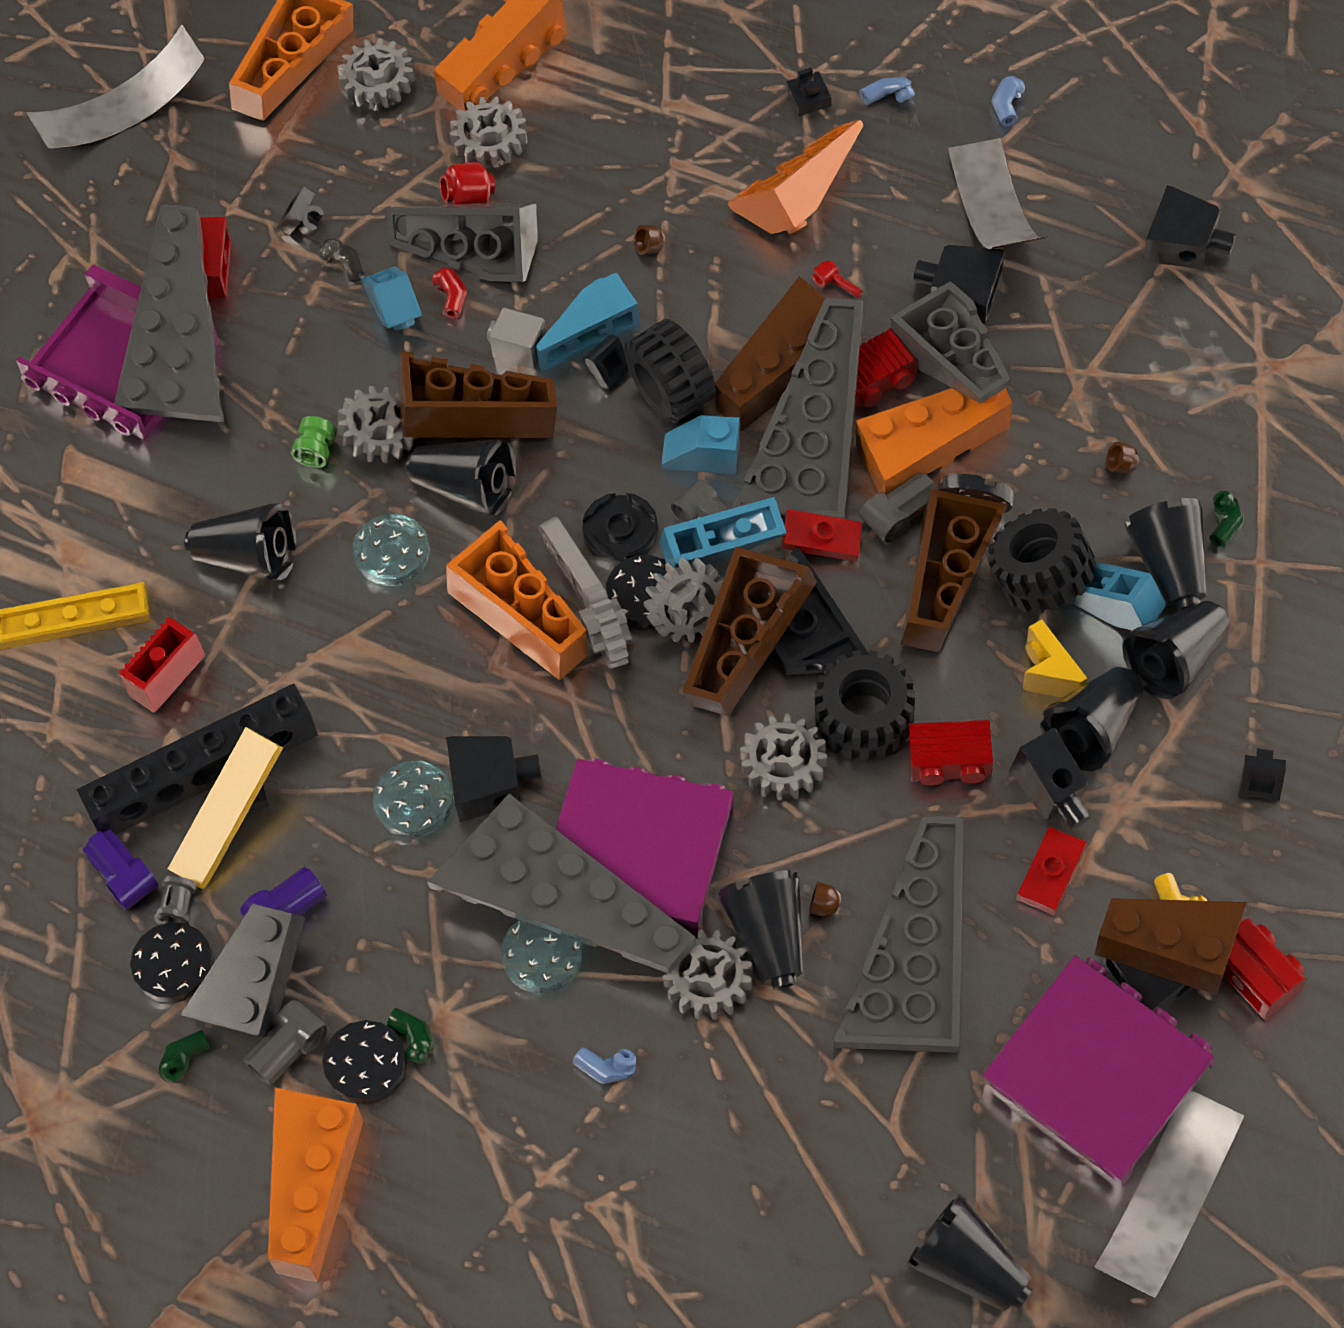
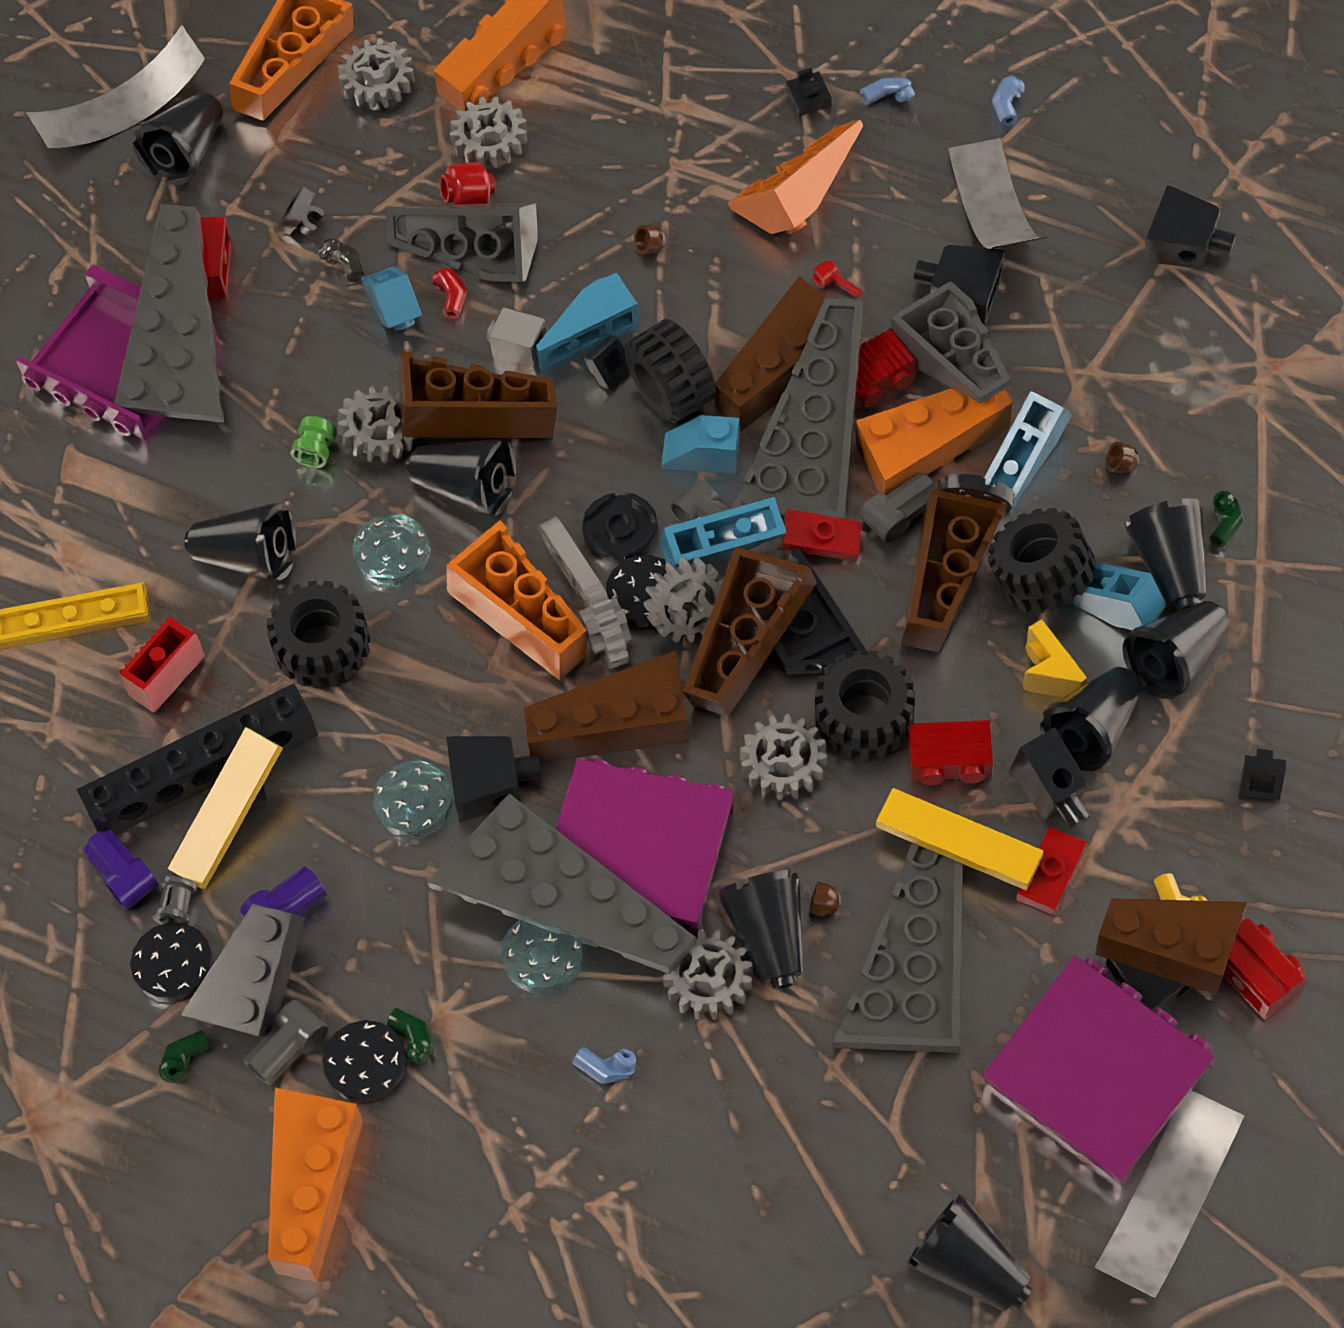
none -> black cone [132,92,223,185]
none -> black tyre [266,580,371,688]
none -> reddish brown wedge [523,650,689,763]
none -> yellow tile [876,788,1043,891]
none -> dark azure slope [984,391,1072,511]

